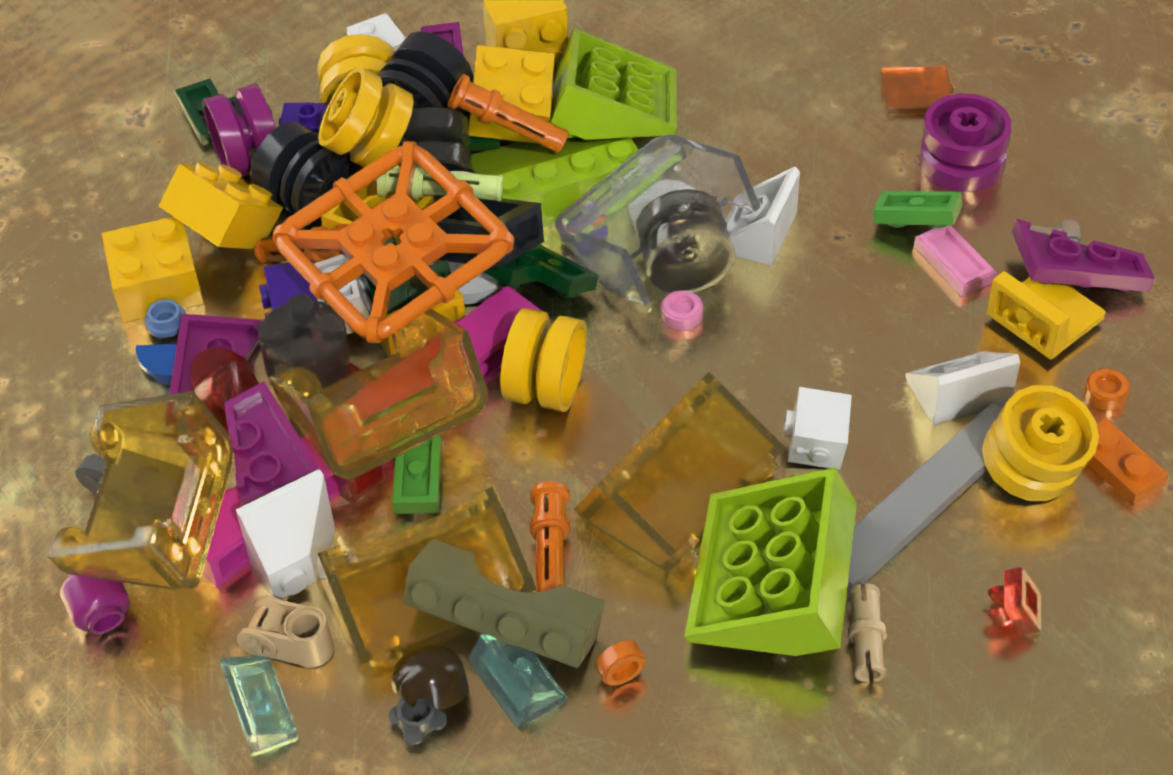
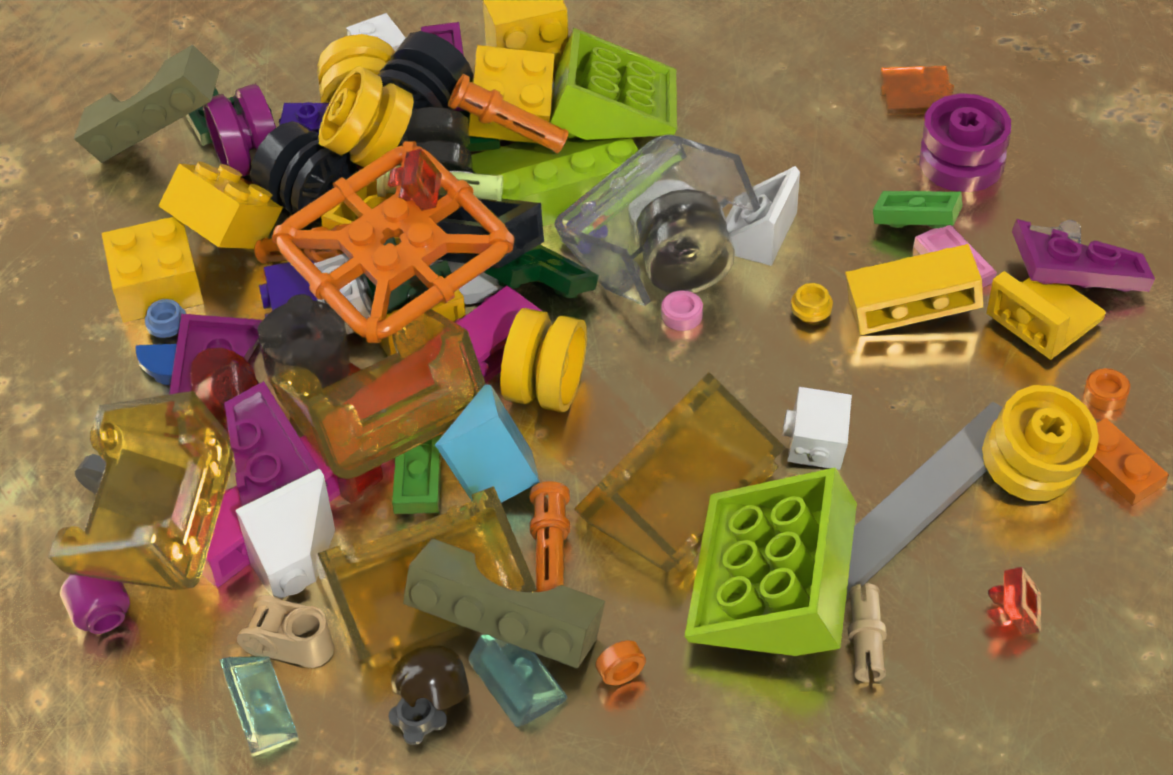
white slope [905,351,1020,425] -> none
none -> olive arch [74,45,220,163]
none -> clear red tile [388,149,442,211]
none -> medium azure slope [435,385,540,511]
none -> yellow plate [791,283,833,322]
none -> yellow brick [845,244,983,336]

